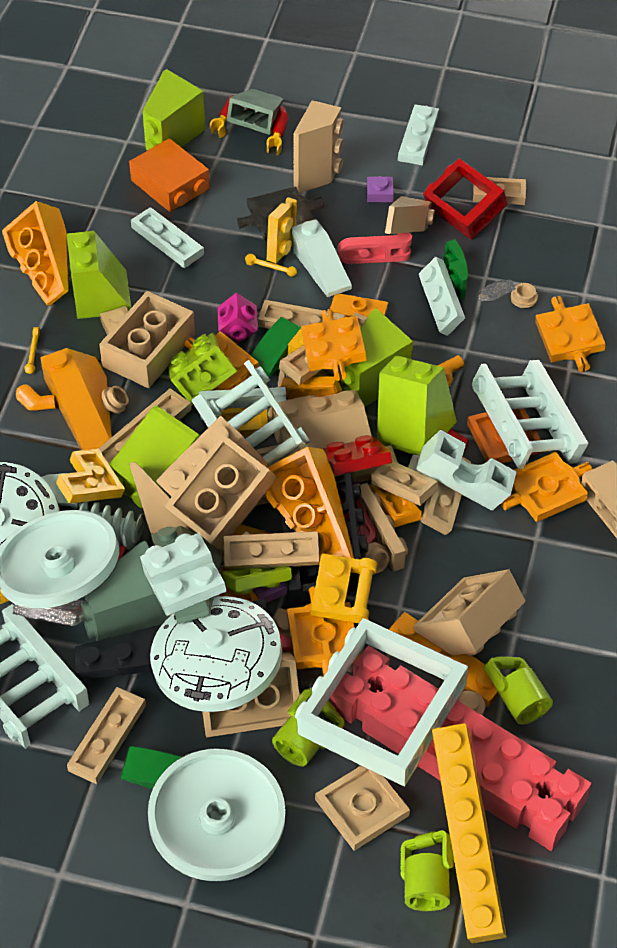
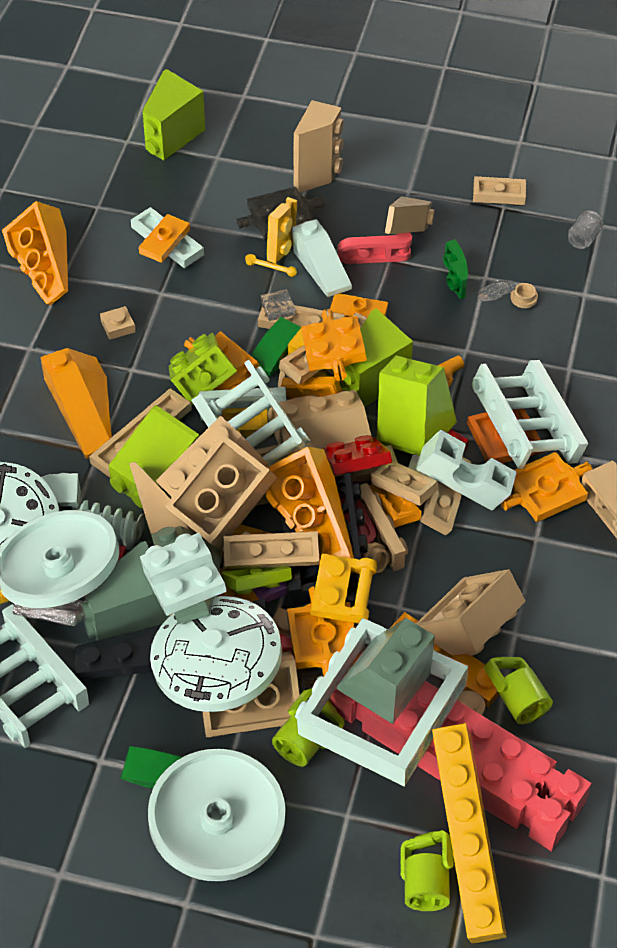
light orange arm [15,384,56,411] -> none
yellow hinge [24,327,40,374] -> none
yellow plate [56,449,125,504] -> none
lime slope [67,231,131,319] -> none
tan plate [67,687,146,784] -> none
tan brick [99,291,195,388] -> none
tan plate [102,386,129,414] -> none
orange brick [129,138,210,212] -> none
sand green torso [210,89,289,155] -> none
dark pink brick [218,293,258,344] -> none
tan plate [315,766,410,851] -> none
medium lavender plate [367,176,394,202] -> none
light aqua plate [398,105,439,165] -> none
light aqua plate [418,257,465,336] -> none
red window [423,158,508,240] -> none
light orange plate [535,296,606,372] -> none
none -> light orange plate [139,214,190,263]
none -> clear tile [261,289,295,321]
none -> sand green slope [337,618,435,724]
none -> clear brick [568,210,604,249]

